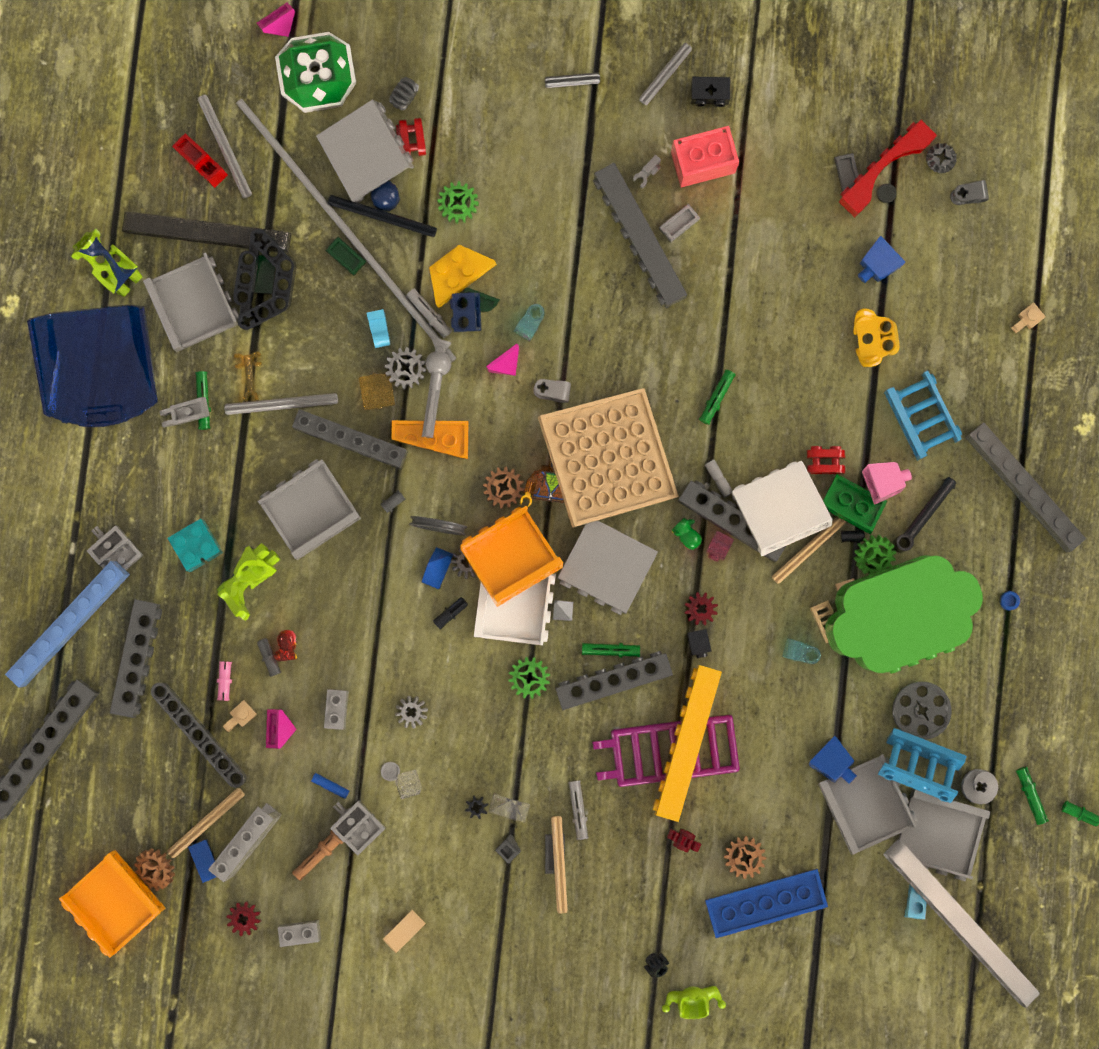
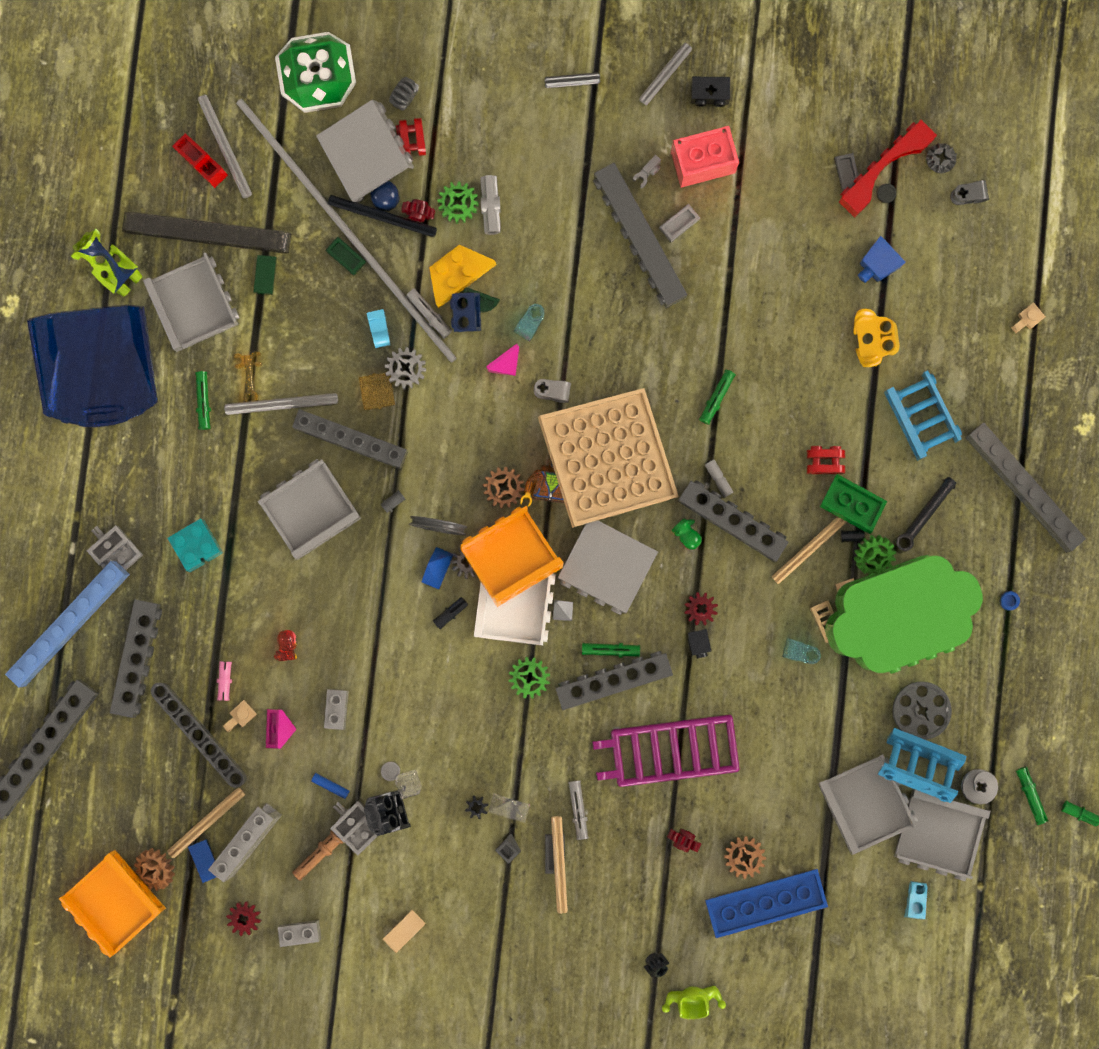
light grey hinge [159,397,210,427] -> none
lime hips [217,543,280,621] -> none
black piece [233,229,297,330] -> none
dark pink slope [257,2,295,37] -> none
dark grey axle [257,638,281,677] -> none
light orange wing [392,420,469,460] -> none
light grey gear [395,696,428,729] -> none
light grey piece [422,339,451,438] -> none
yellow brick [653,665,722,822] -> none
clear pink brick [705,531,734,562] -> none
white panel [732,461,832,556] -> none
blue torso [809,736,857,784] -> none
bright pink torso [862,462,912,504] -> none
beam [884,840,1039,1008] -> none
none -> black slope [364,790,411,836]
none -> dark red gear [401,199,435,222]
none -> light grey piece [480,175,501,235]

